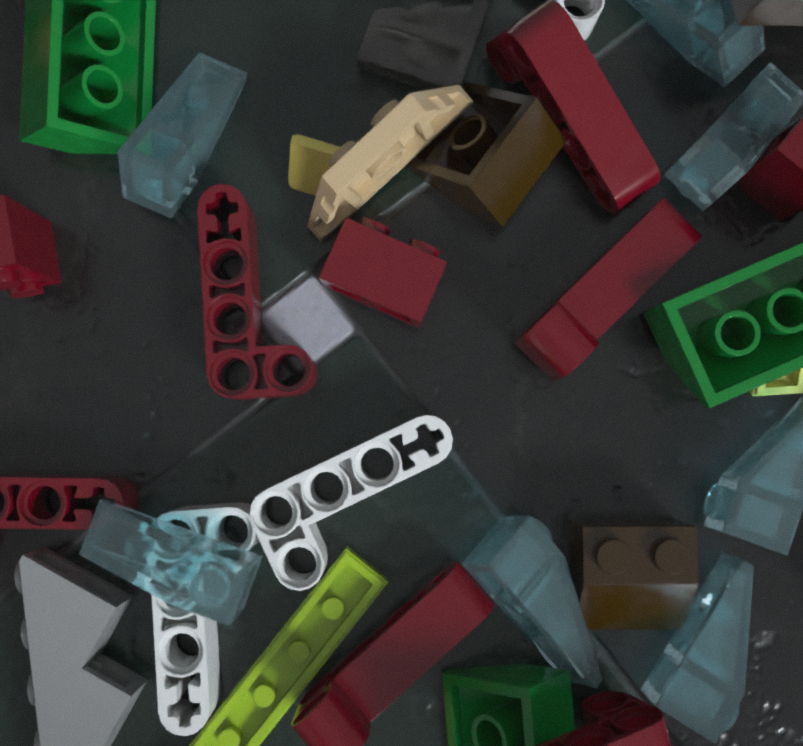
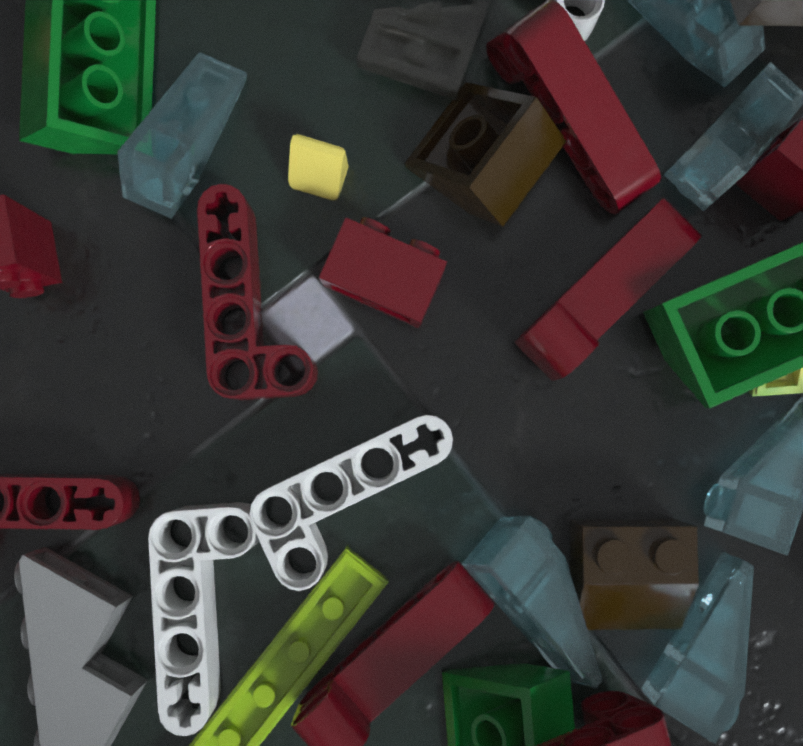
clear light blue slope [79,499,262,626] -> none
tan wing [307,85,473,242] -> none

